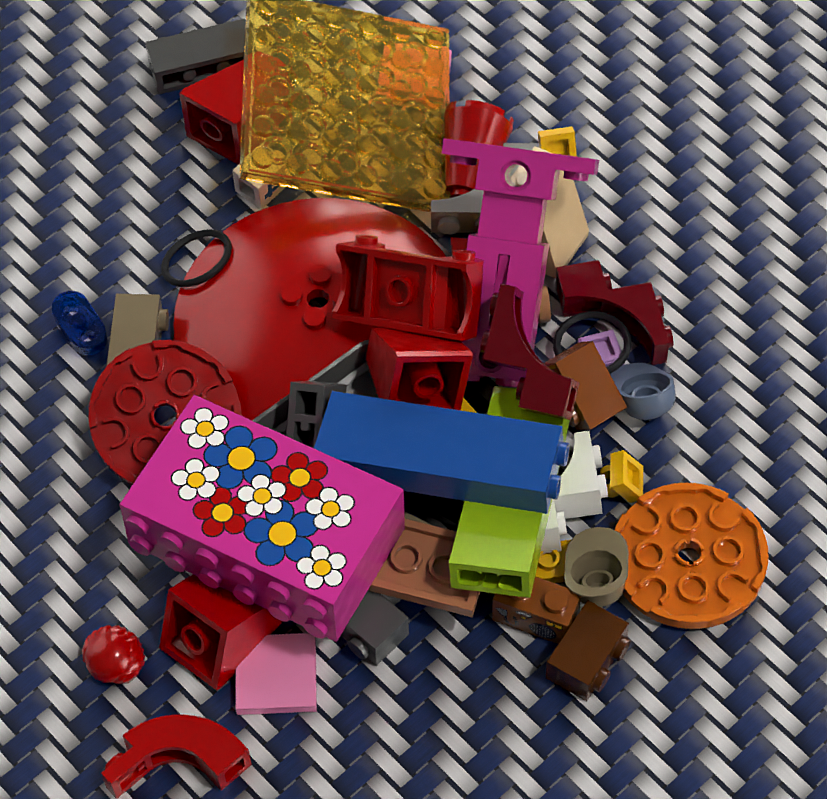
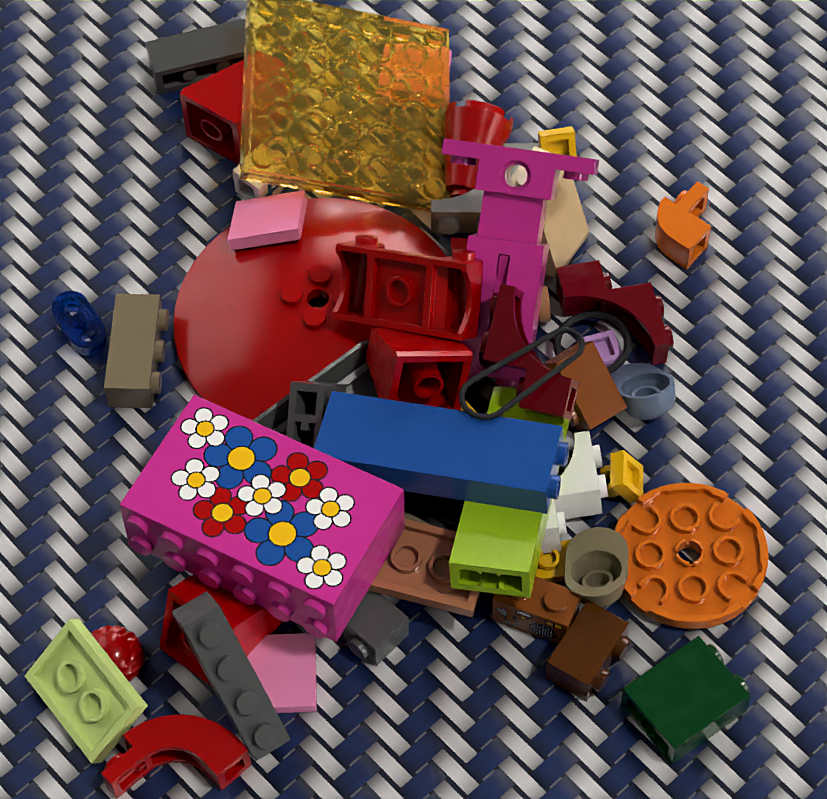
red plate [89,340,241,485] -> none
black tyre [161,229,232,287] -> none
none -> yellowish green plate [25,619,148,764]
none -> dark grey brick [171,591,291,761]
none -> bright pink tile [227,190,308,251]
none -> black piece [459,327,585,420]
none -> dark green brick [621,636,751,765]
none -> orange brick [655,181,711,270]

